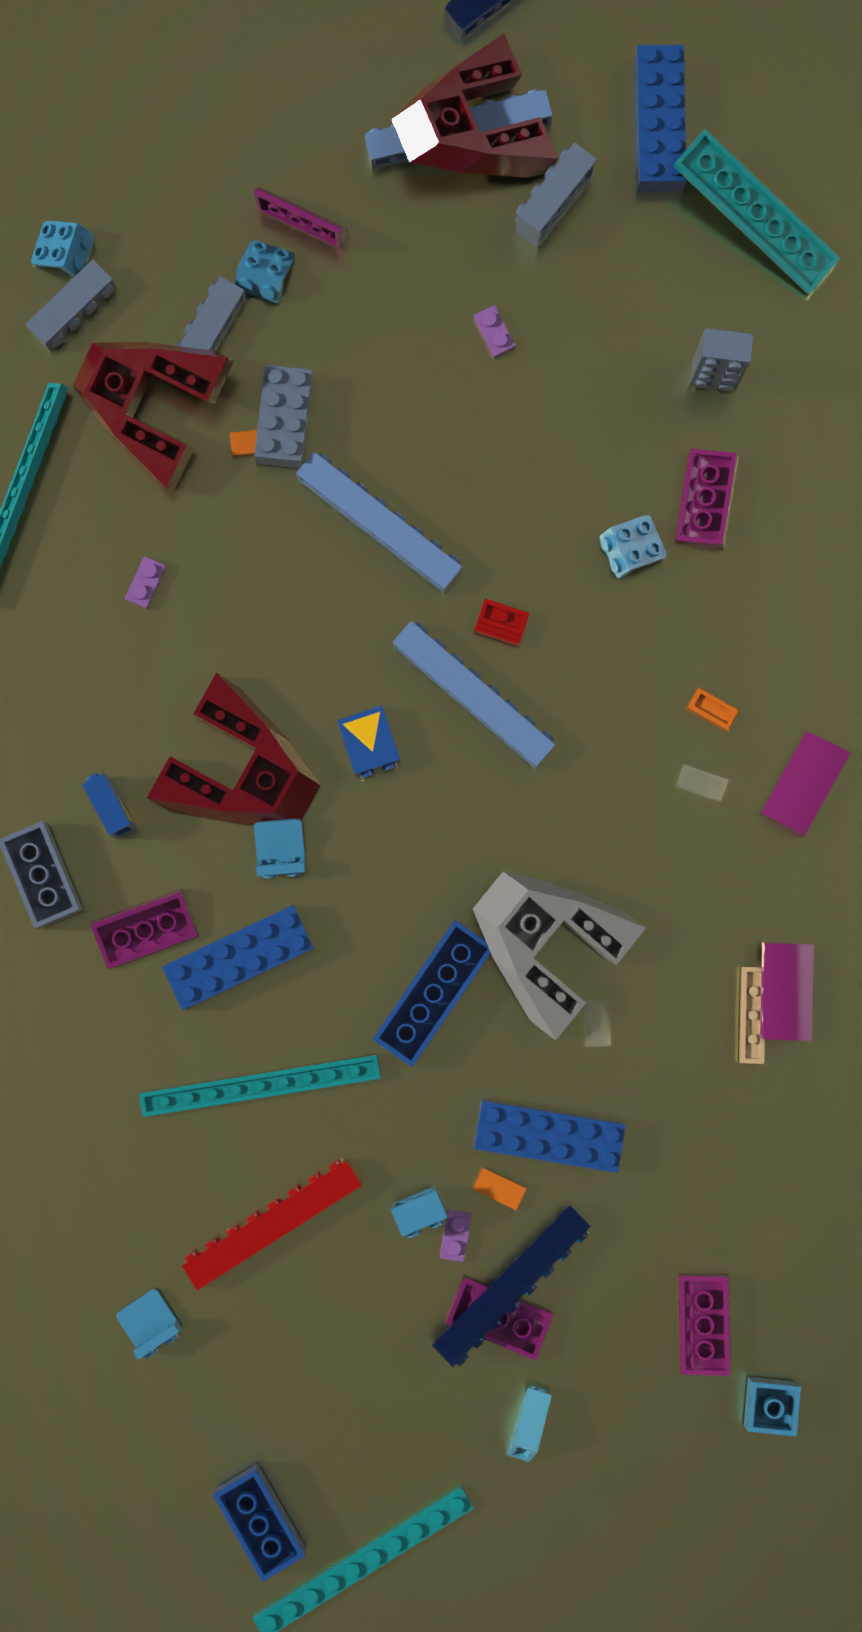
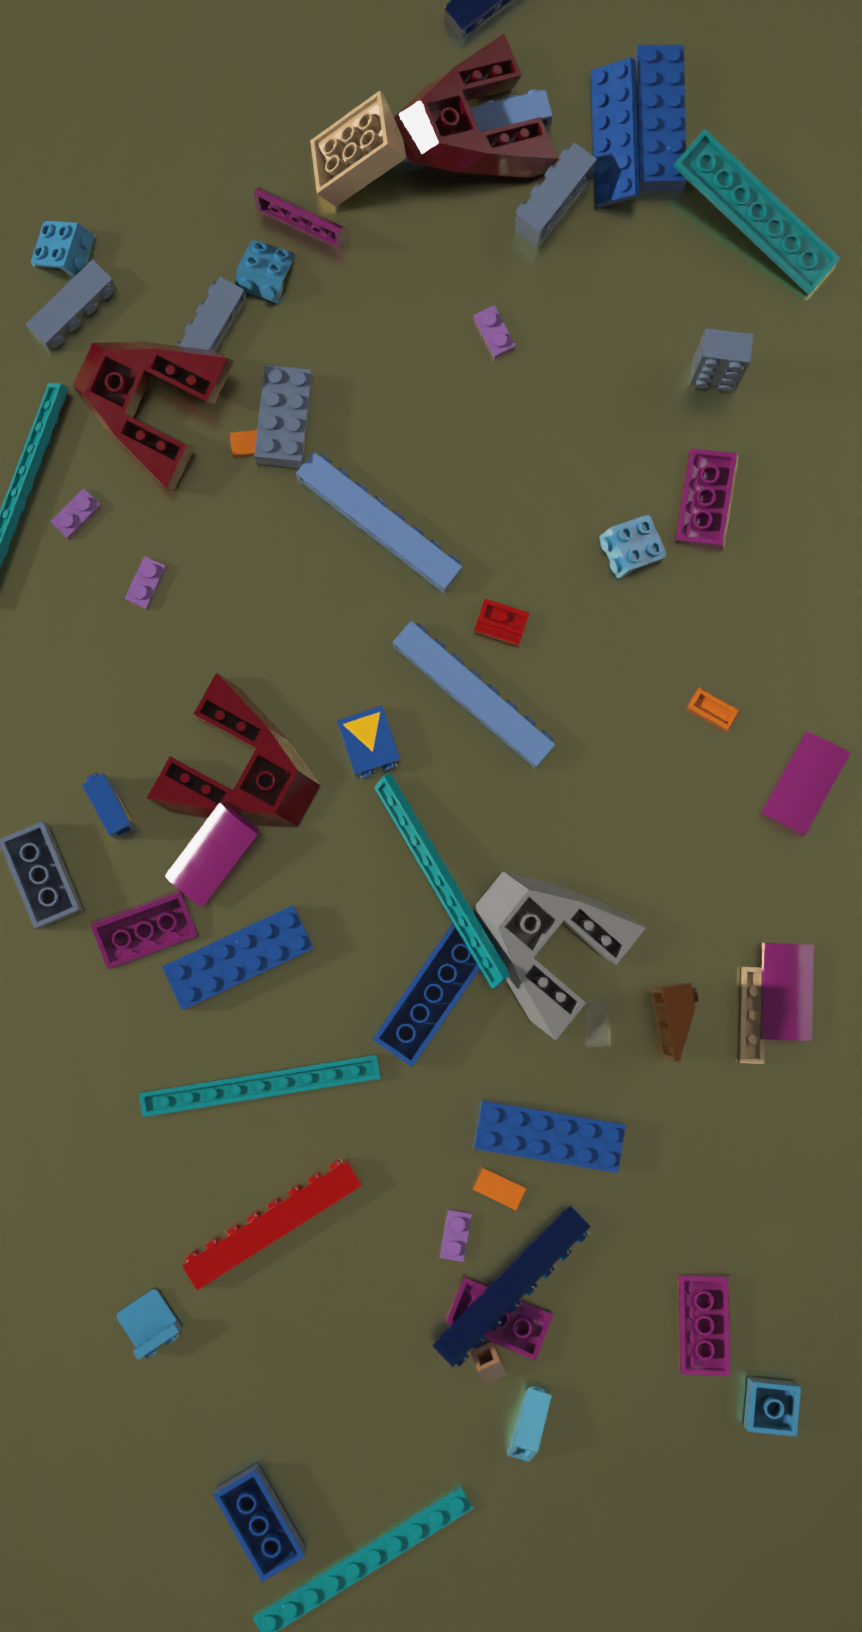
dark azure bracket [254,818,306,878] -> none
dark azure brick [391,1186,447,1238] -> none
clear tile [676,764,729,802] -> none
none -> medium lavender plate [50,488,101,539]
none -> magenta slope [165,801,259,907]
none -> tan slope [310,91,406,207]
none -> teal plate [374,773,511,989]
none -> medium nougat brick [470,1342,508,1385]
none -> blue plate [591,58,640,208]
none -> reddish brown slope [651,983,698,1062]

